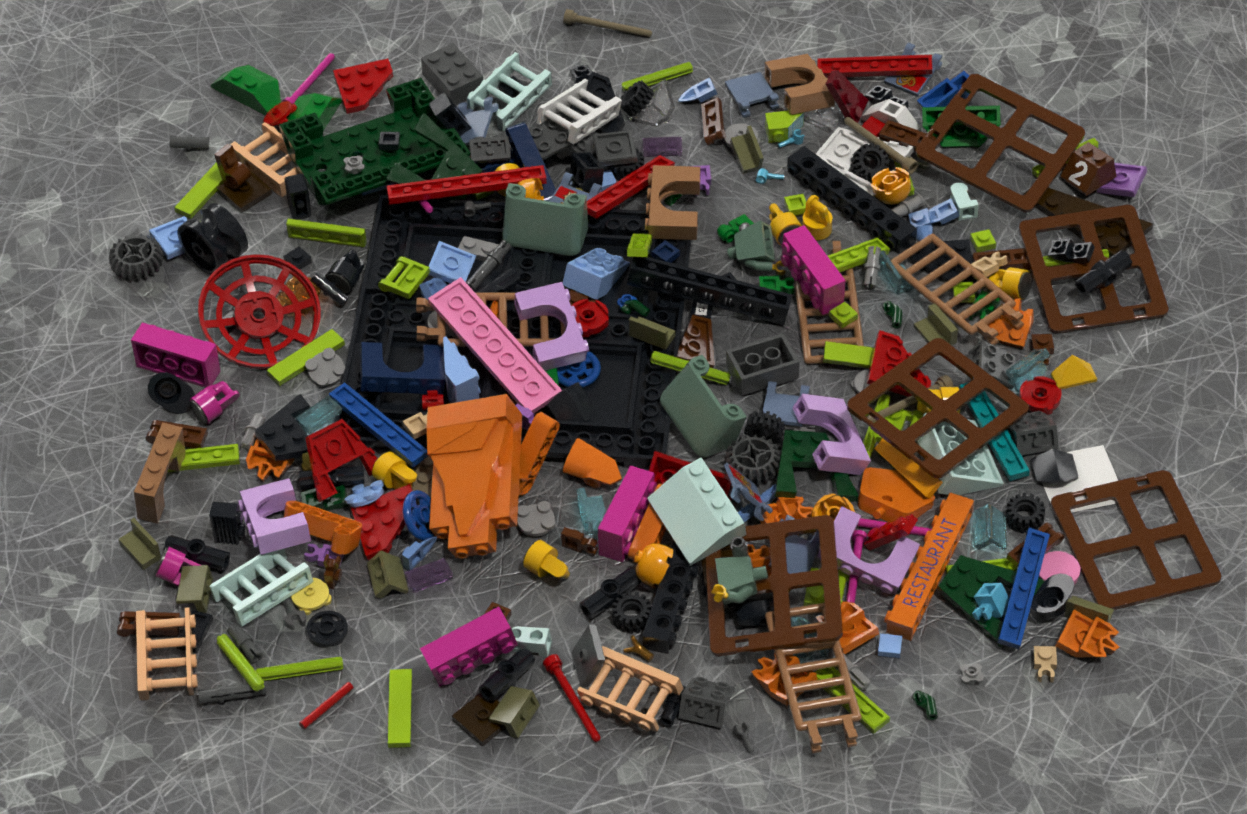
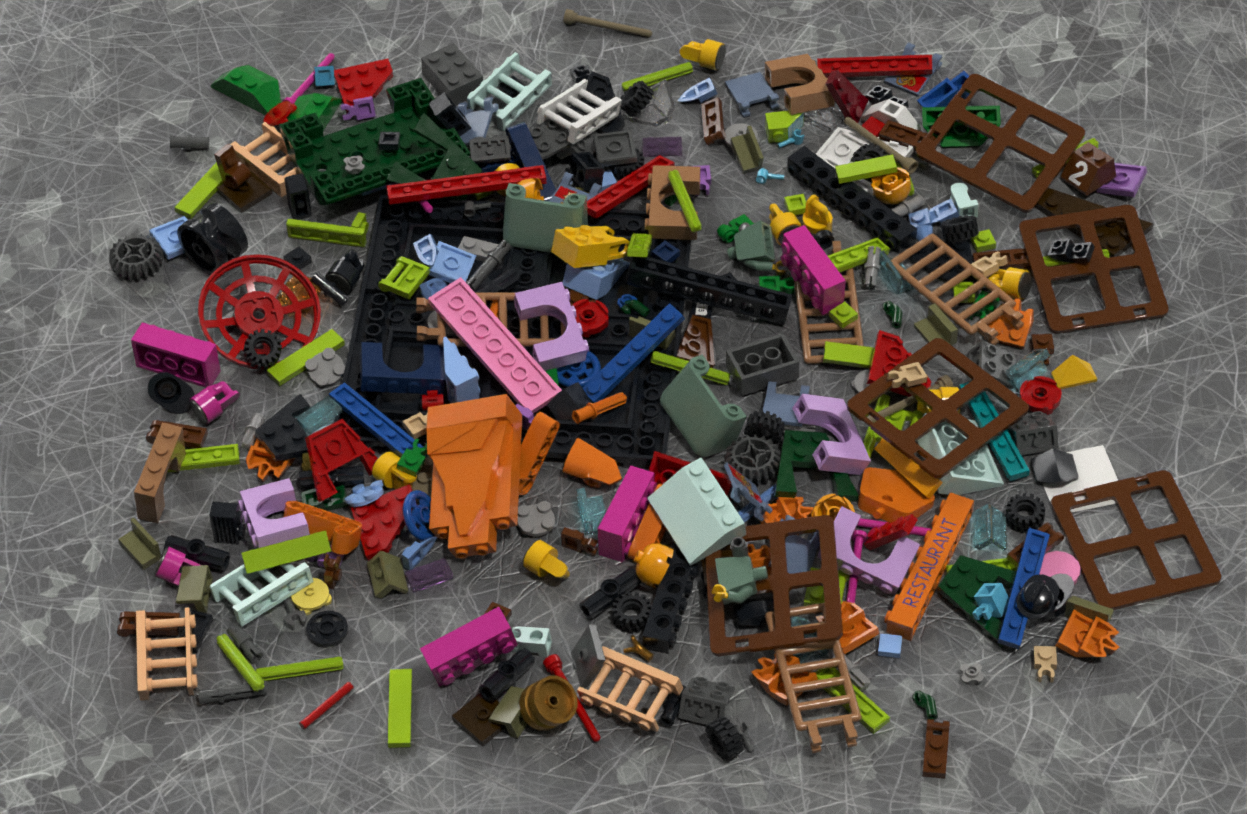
black piece [1075,251,1132,296] -> none
none -> lime tile [241,530,331,574]
none -> black tyre [243,329,282,369]
none -> dark azure plate [314,66,335,87]
none -> medium lavender plate [340,96,376,120]
none -> lime plate [351,212,369,233]
none -> green plate [397,439,427,477]
none -> medium blue plate [413,234,439,266]
none -> pearl gold wheel [519,676,578,731]
none -> yellow brick [551,225,630,268]
none -> orange axle [572,392,627,424]
none -> blue plate [583,303,685,403]
none -> lime axle [668,170,702,233]
none -> yellow piece [679,39,726,71]
none -> black tyre [705,716,744,761]
none -> black plate [810,230,834,250]
none -> lime tile [835,154,898,184]
none -> tan plate [887,362,927,388]
none -> reddish brown plate [922,719,950,779]
none -> black tyre [941,215,979,242]
none -> black piece [1017,574,1060,619]

